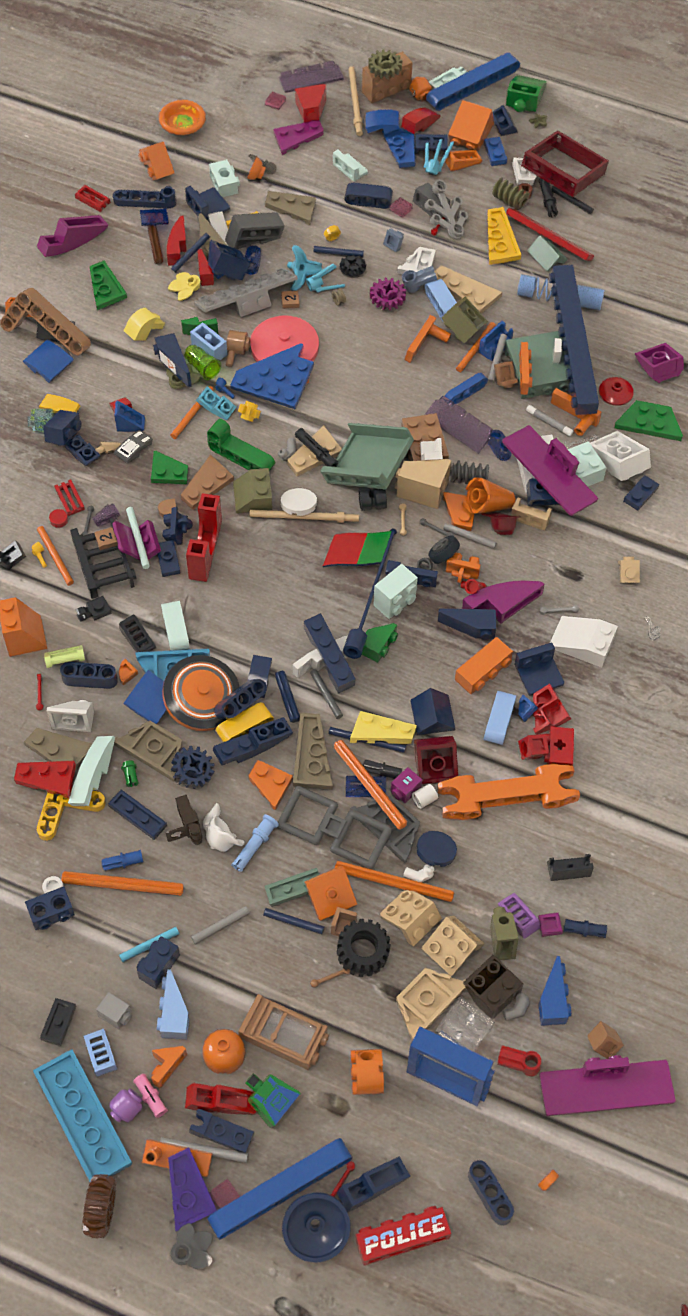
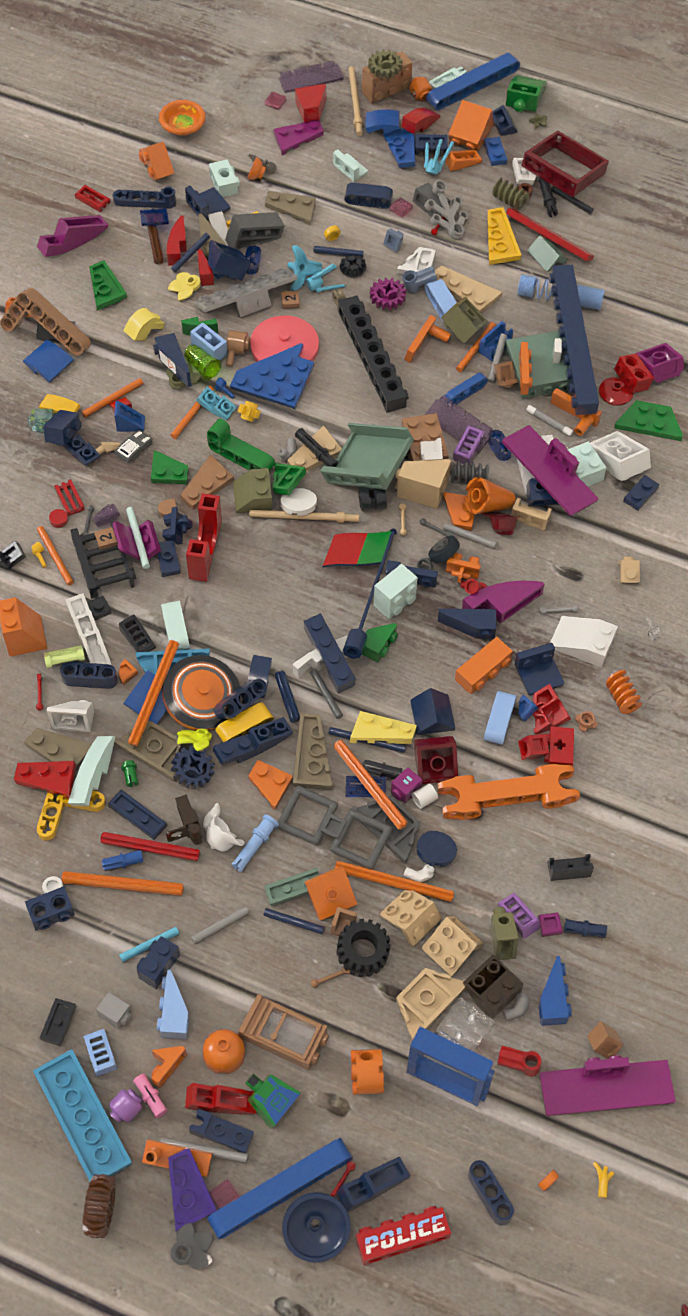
none -> white slope [65,593,111,665]
none -> orange bar [81,378,143,418]
none -> red axle [100,832,200,861]
none -> orange axle [128,640,179,746]
none -> neon yellow plate [177,729,212,751]
none -> green wing [272,463,307,495]
none -> black brick [338,295,409,413]
none -> medium lavender slope [453,426,484,466]
none -> nougat plate [575,711,598,732]
none -> yellow bar [593,1162,614,1198]
none -> orange piece [606,670,642,714]
none -> red brick [614,353,654,393]

